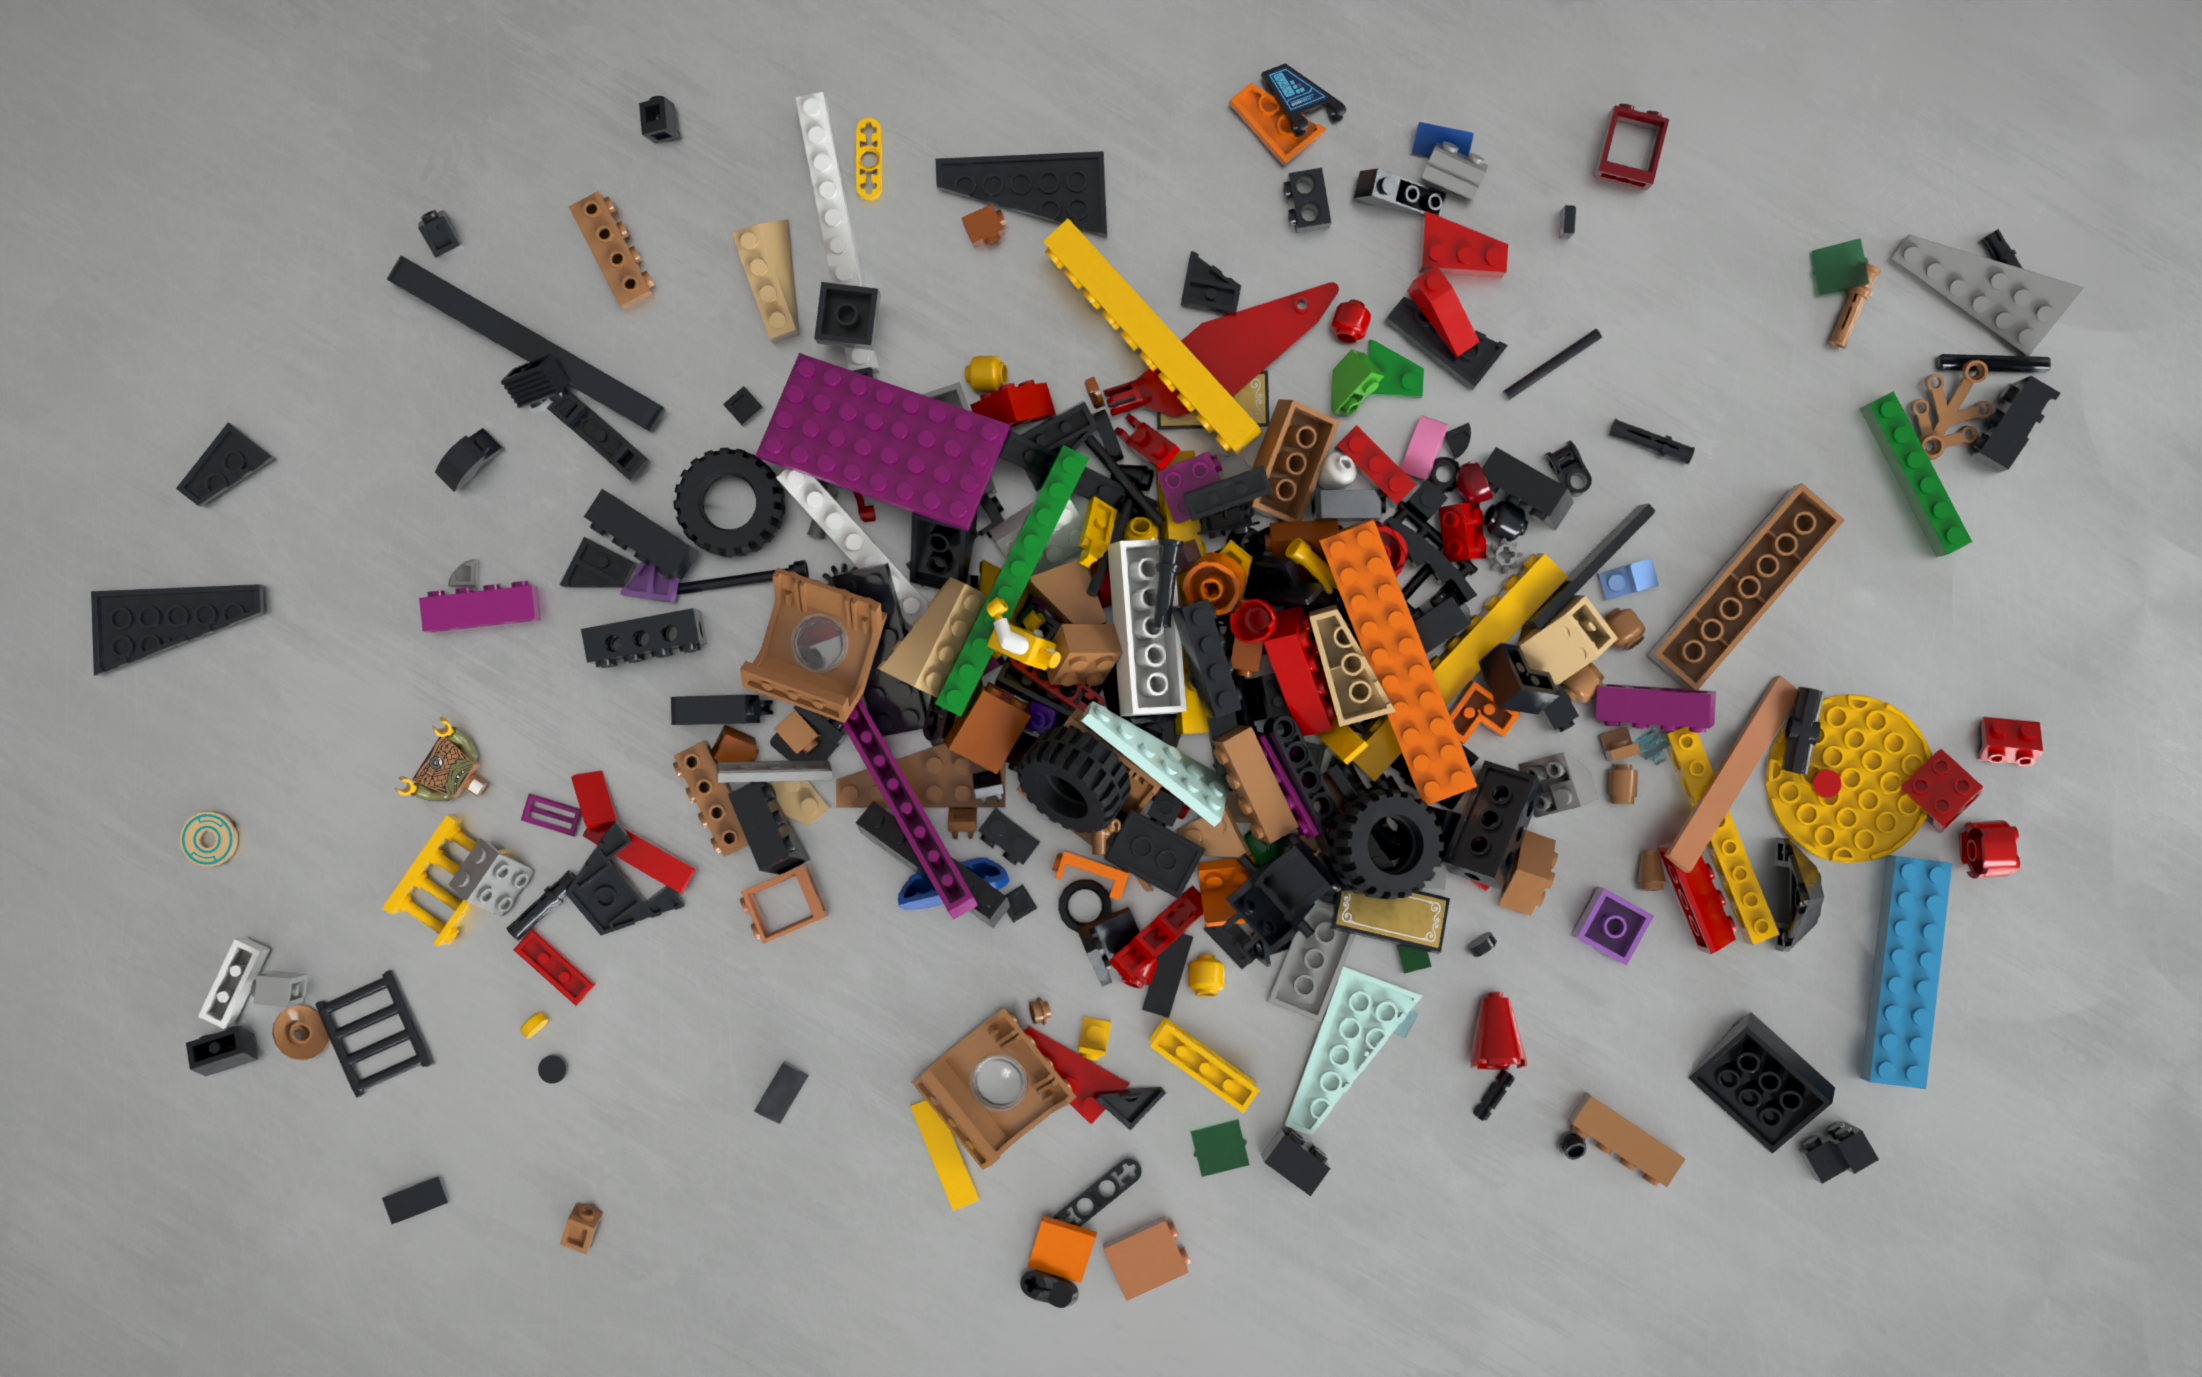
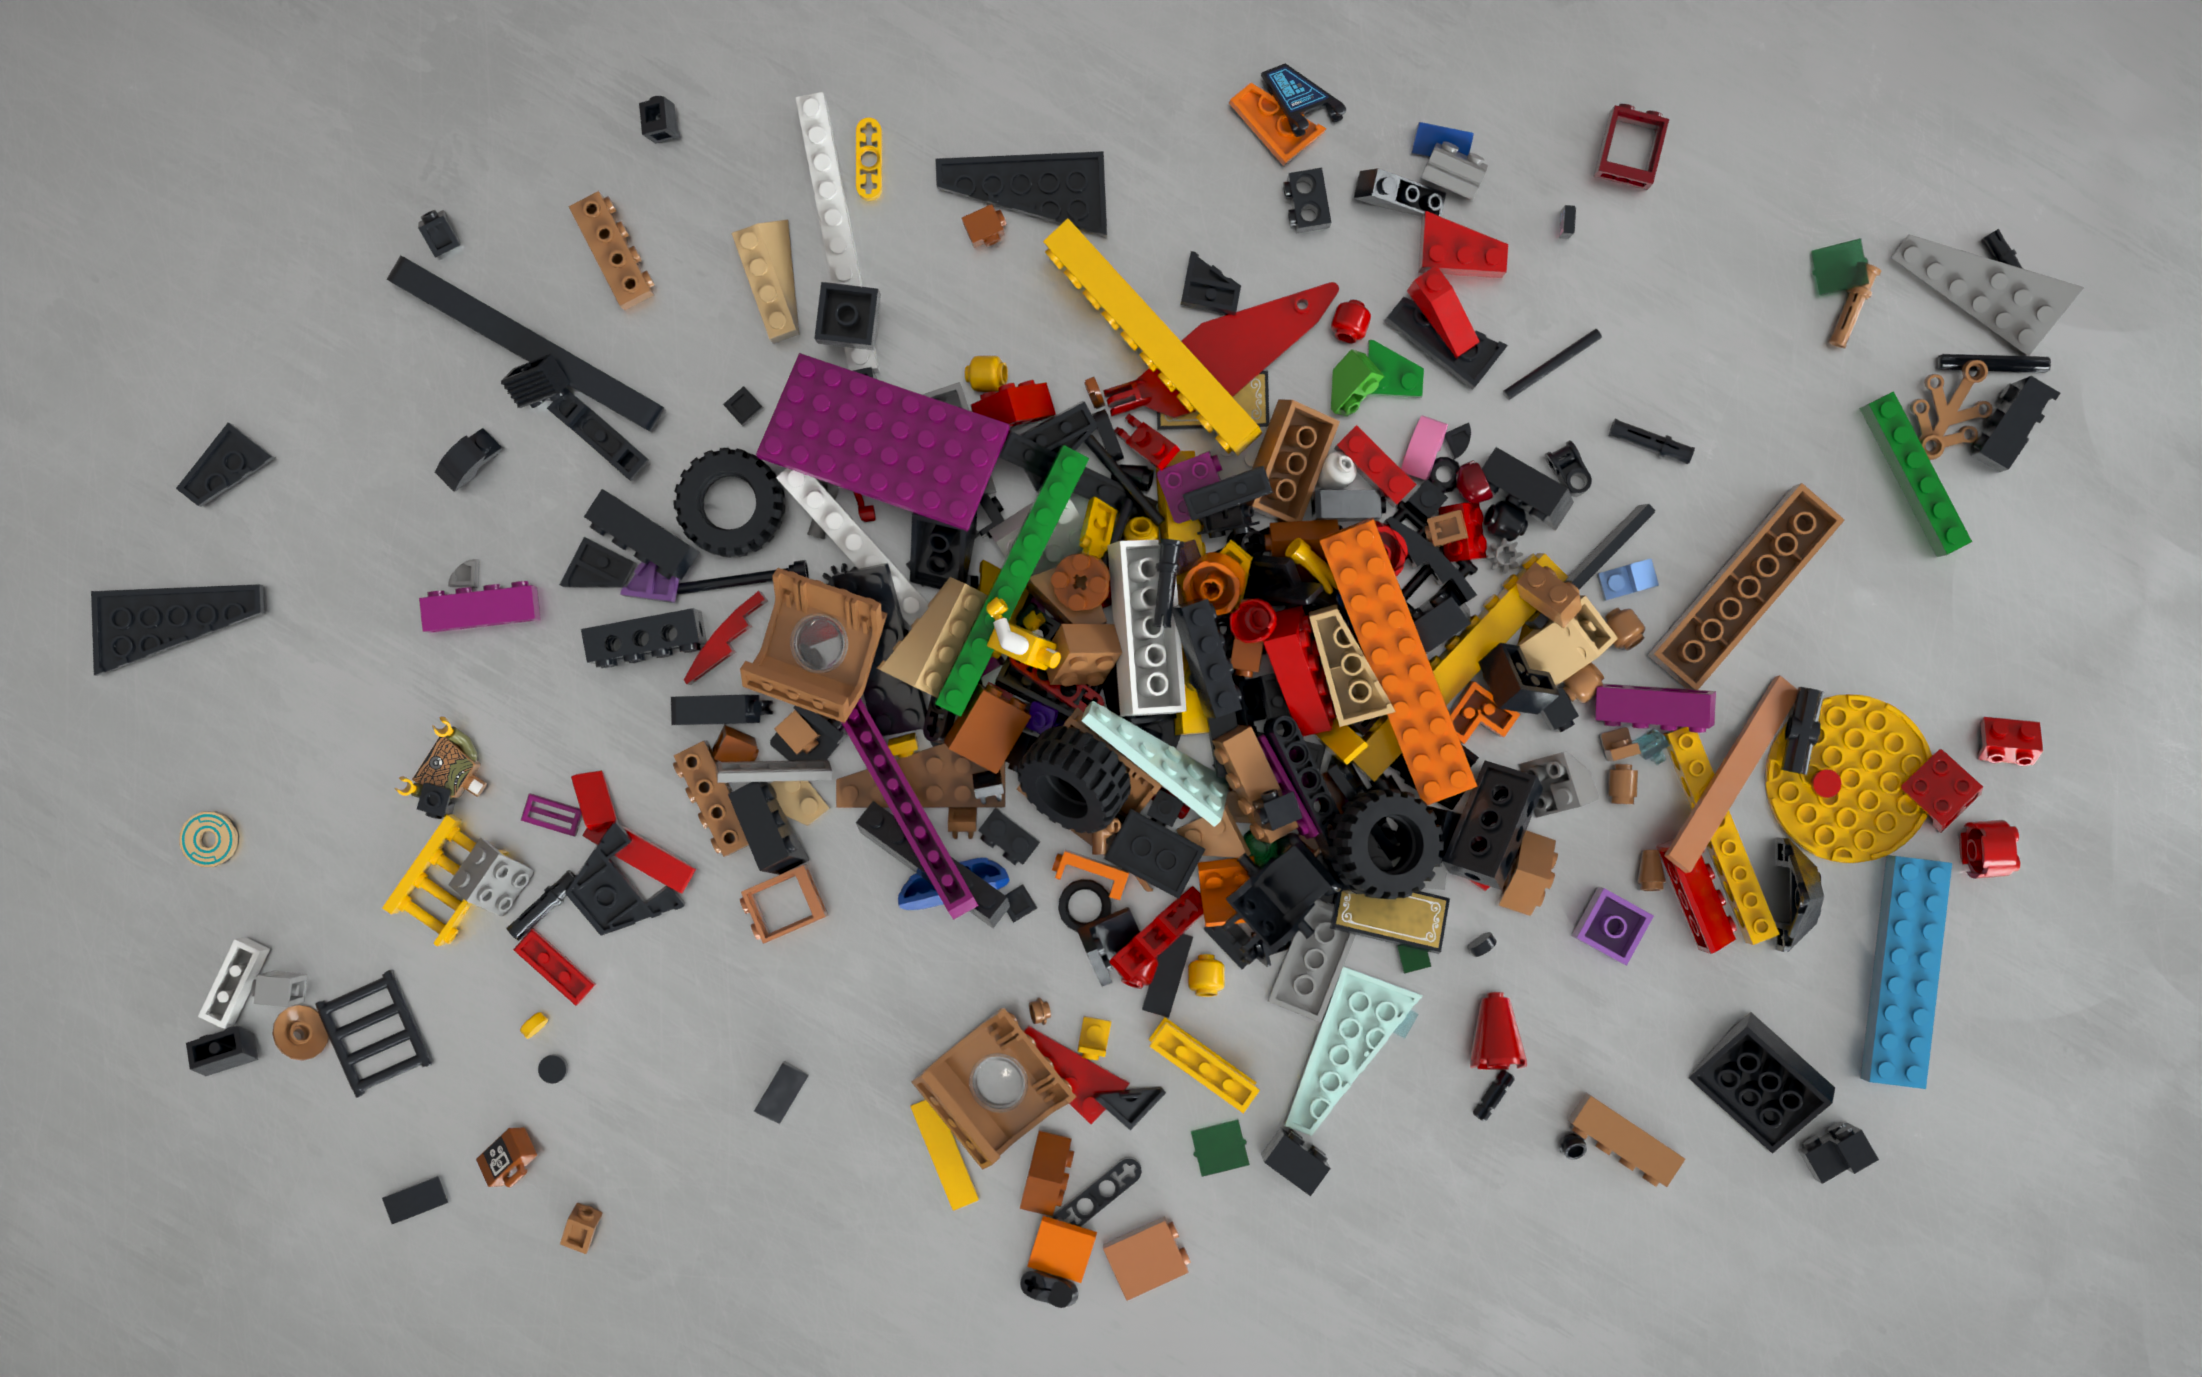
none -> black bracket [417,782,455,819]
none -> dark orange piece [476,1127,537,1187]
none -> red slope [684,590,768,685]
none -> yellow plate [888,732,918,758]
none -> dark orange brick [1020,1131,1075,1217]
none -> dark orange plate [1051,553,1110,611]
none -> black brick [1253,789,1303,831]
none -> medium nougat bracket [1425,510,1468,547]
none -> medium nougat brick [1516,562,1582,629]

